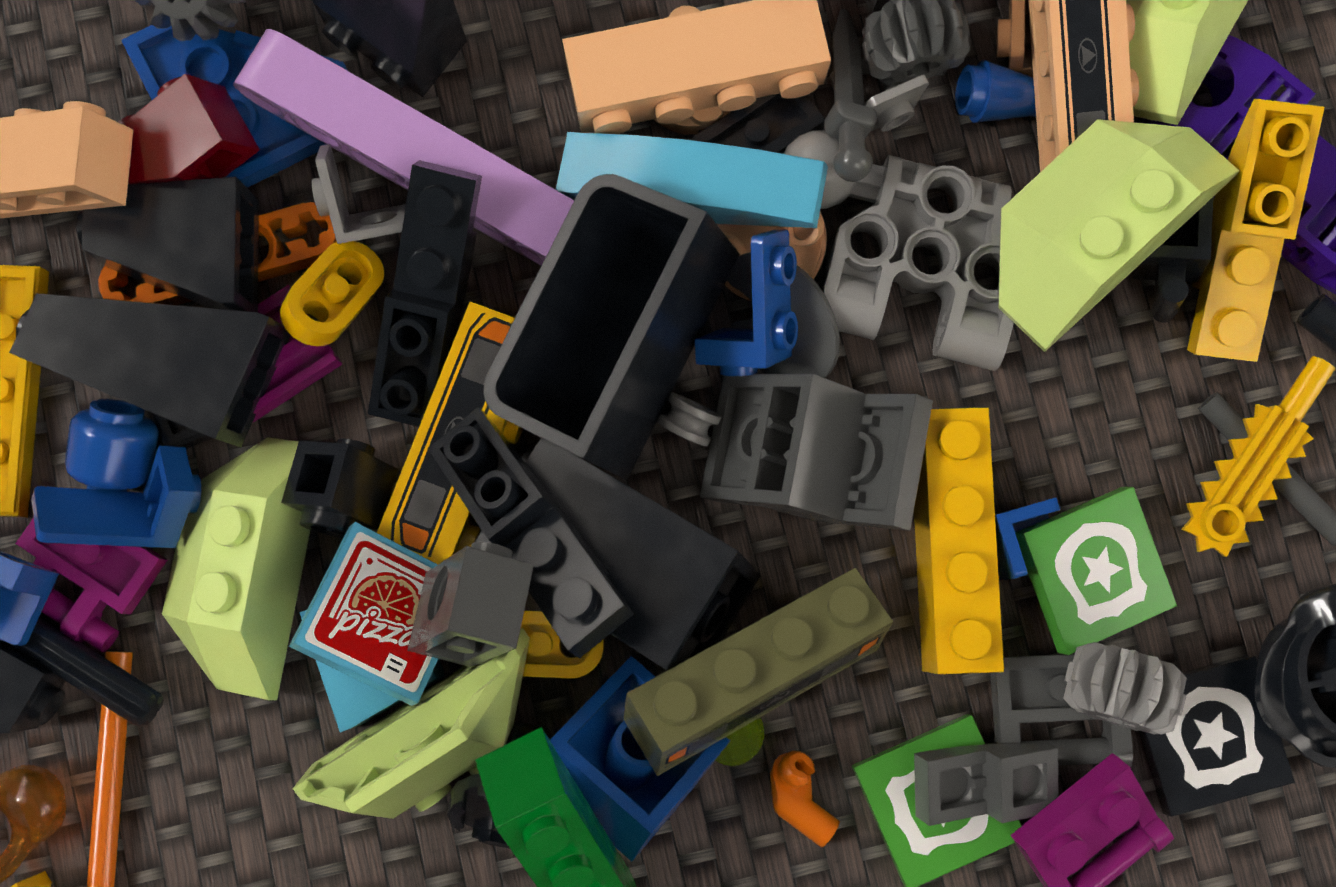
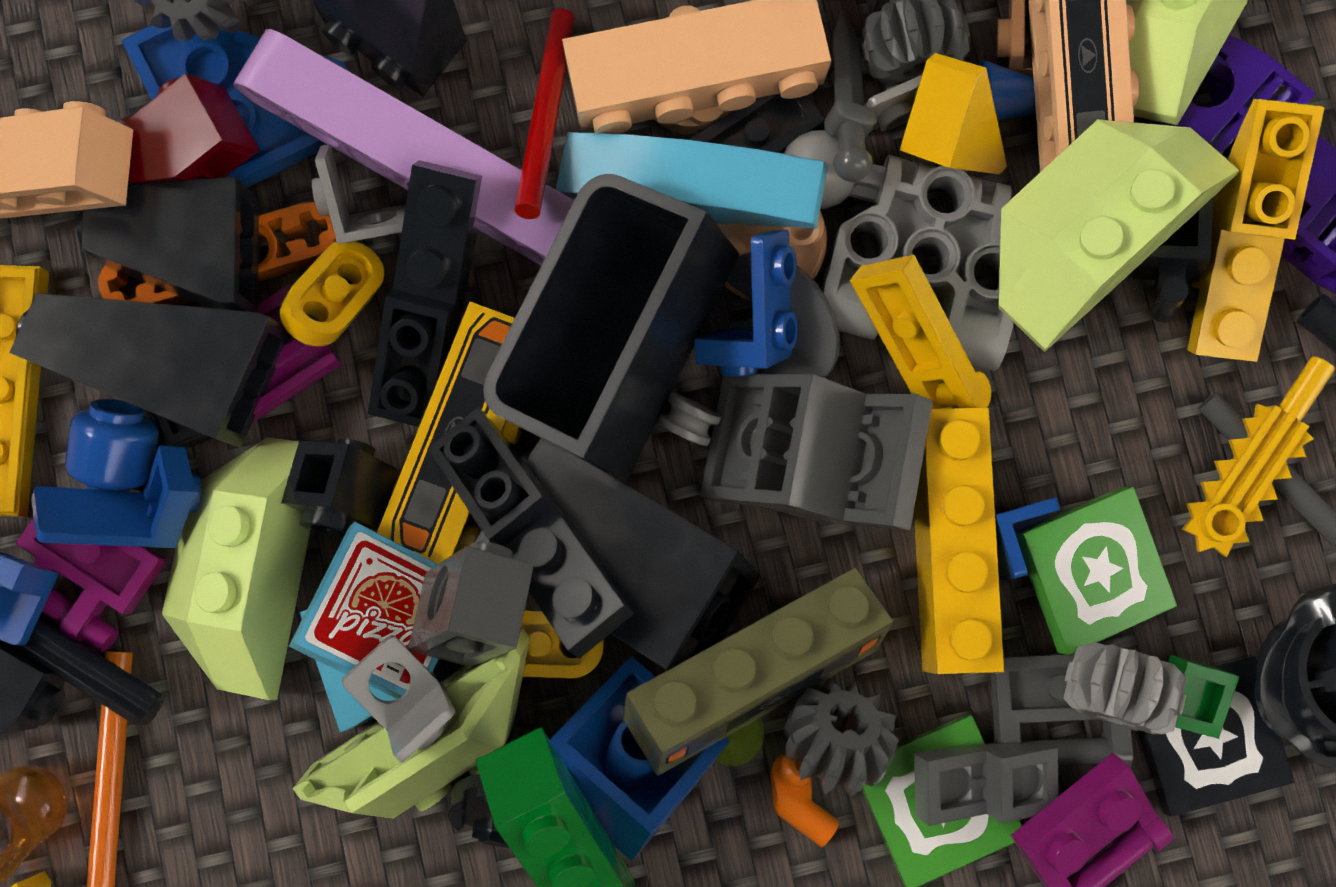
none -> light grey bracket [342,635,455,763]
none -> red bar [514,8,575,219]
none -> dark grey gear [784,678,899,797]
none -> yellow plate [849,255,991,409]
none -> yellow slope [900,53,1007,175]
none -> green plate [1168,655,1239,739]

